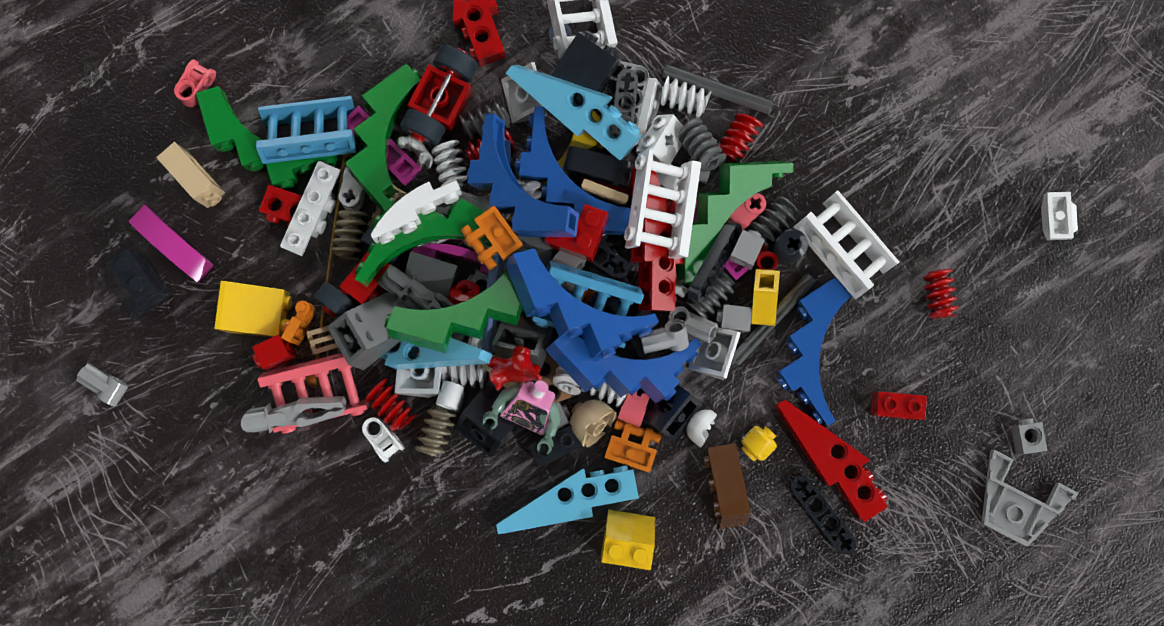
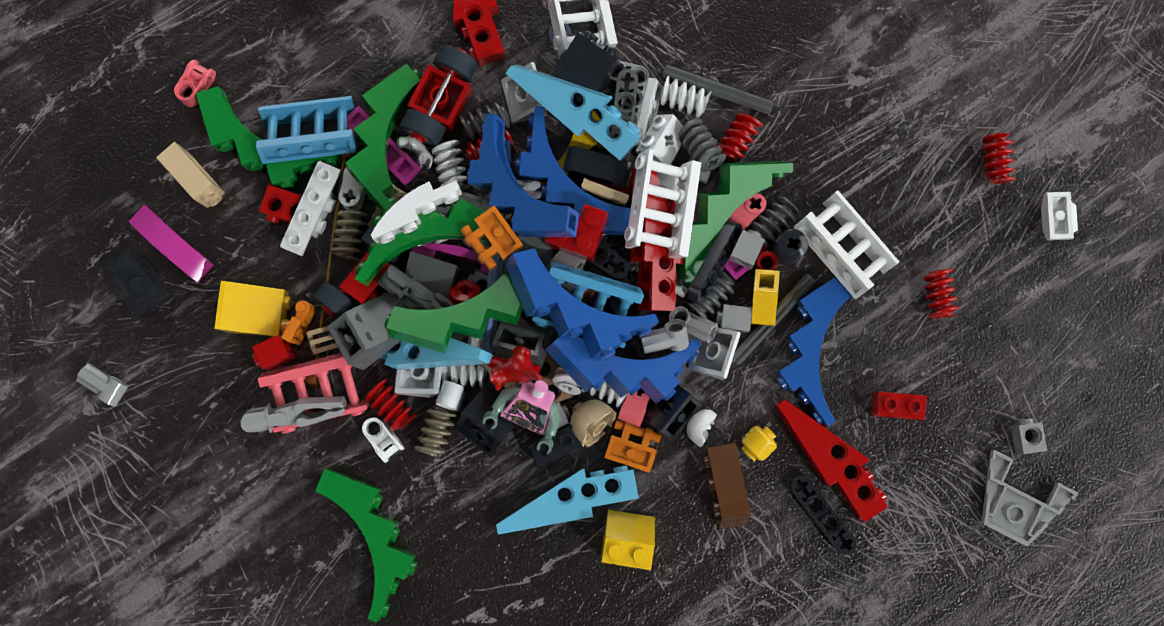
none -> green arch [315,468,418,622]
none -> red piece [982,133,1016,184]

